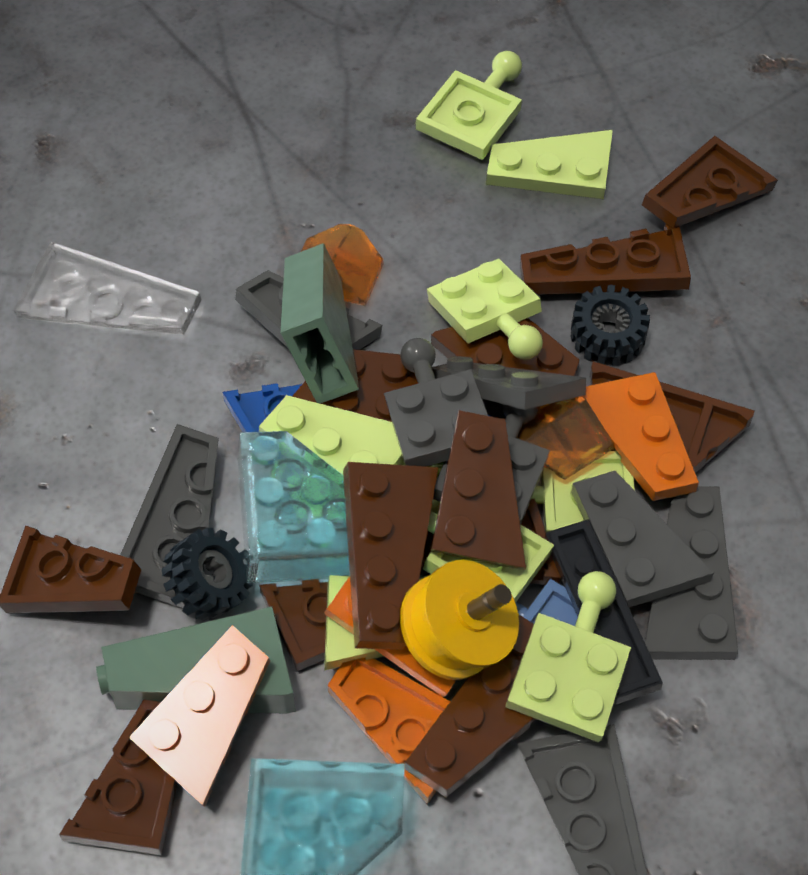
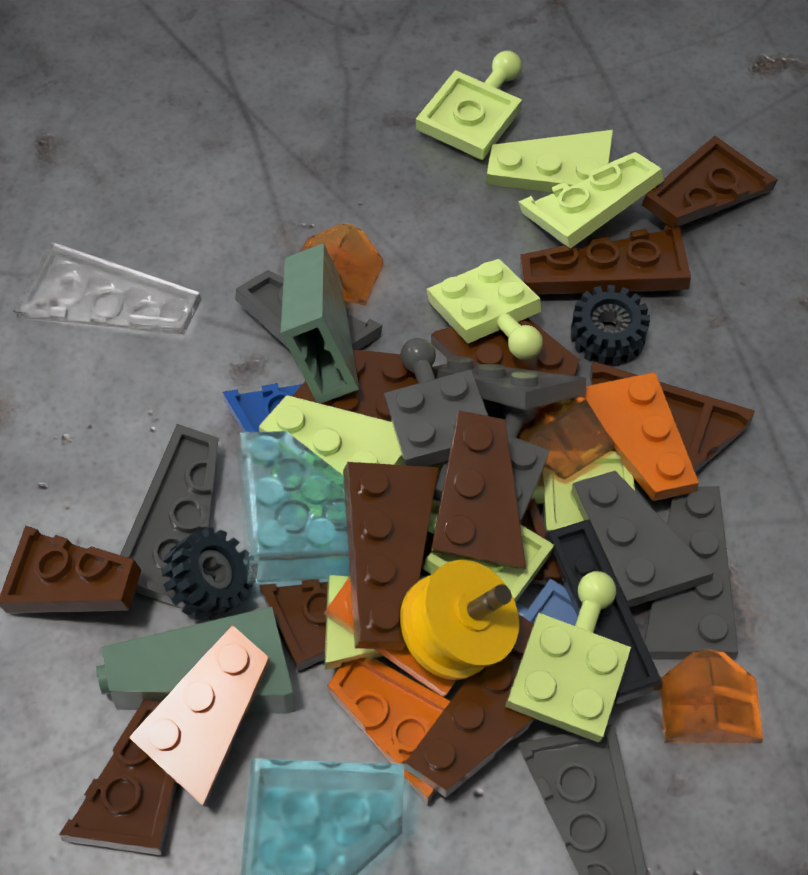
none -> yellowish green wing [518,152,664,249]
none -> clear orange slope [660,649,763,743]

